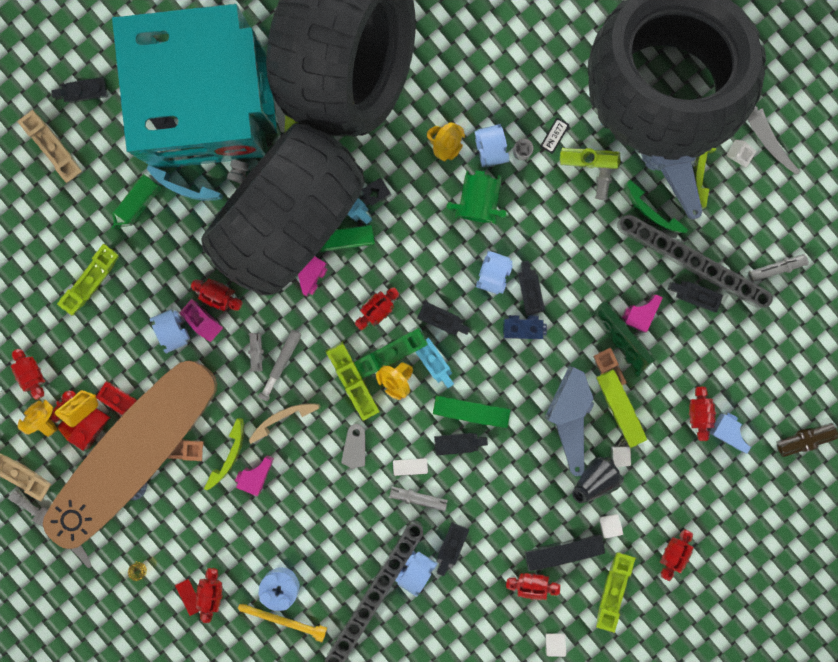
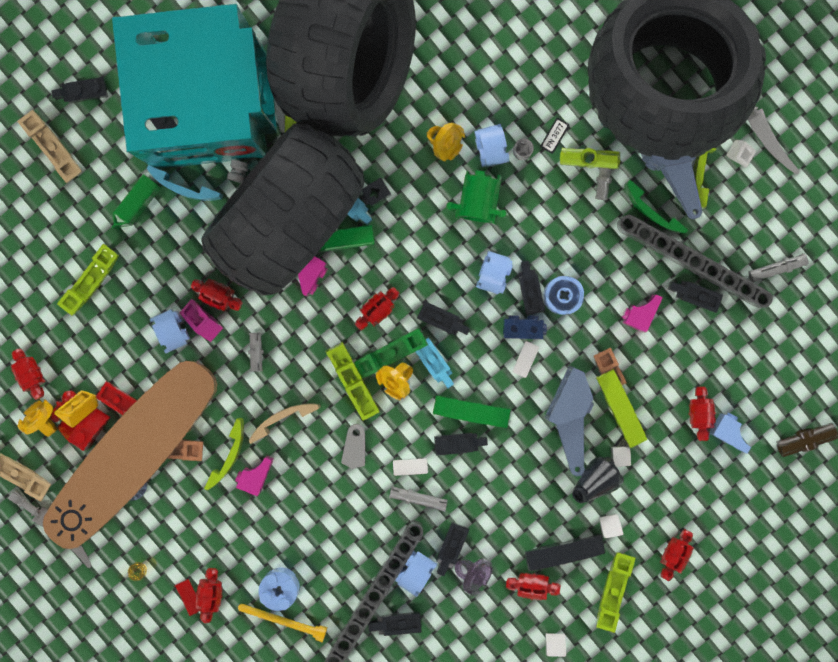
light grey piece [258,330,301,401] -> none
dark green wing [594,301,655,378] -> none
none -> black hinge [368,612,422,636]
none -> tile [455,558,493,596]
none -> white sticker [512,341,539,378]
none -> light blue brick [543,276,584,315]

